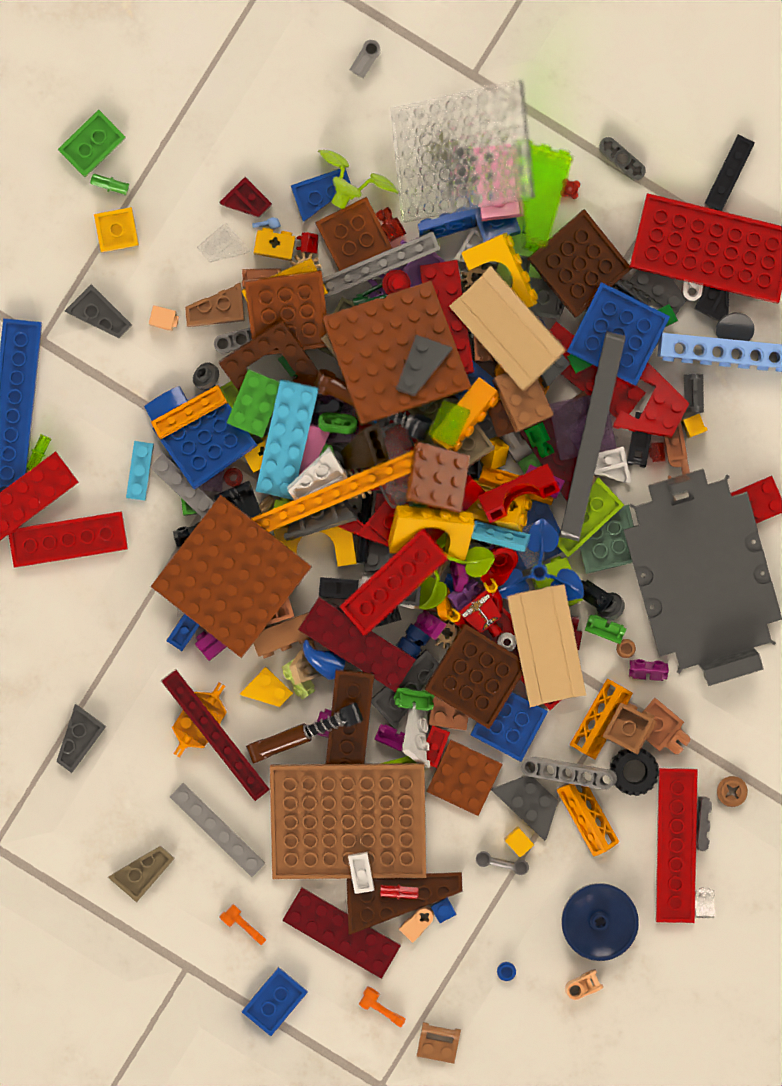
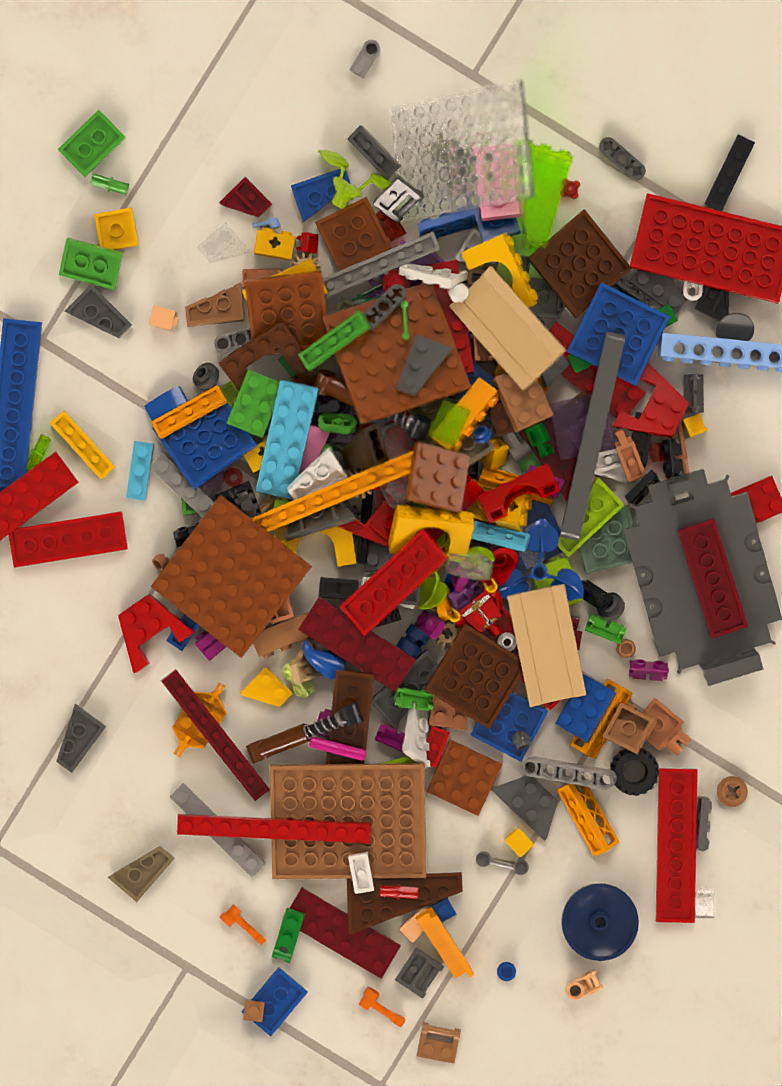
none -> yellow plate [50,410,116,480]
none -> bright green plate [59,237,123,290]
none -> red wing [118,594,195,673]
none -> nougat hinge [152,554,169,571]
none -> red plate [177,814,371,844]
none -> dark grey piece [234,490,260,518]
none -> medium nougat plate [243,1000,265,1022]
none -> green plate [272,908,305,963]
none -> bright green tile [298,311,371,371]
none -> dark pink axle [309,737,366,761]
none -> dark grey plate [347,125,401,180]
none -> dark grey beam [364,284,406,330]
none -> plate [373,175,425,223]
none -> dark grey plate [395,947,445,998]
none -> white wing [399,263,468,288]
none -> bright green hinge [400,301,410,340]
none -> light orange fence [416,907,475,979]
none -> clear slope [445,554,493,580]
none -> white plate [449,283,469,303]
none -> blue plate [473,426,492,444]
none -> dark grey plate [512,731,531,750]
none -> blue plate [555,674,616,743]
none -> nougat hinge [614,428,646,483]
none -> black plate [625,469,660,506]
none -> black hinge [661,438,683,478]
none -> dark red plate [677,518,748,639]

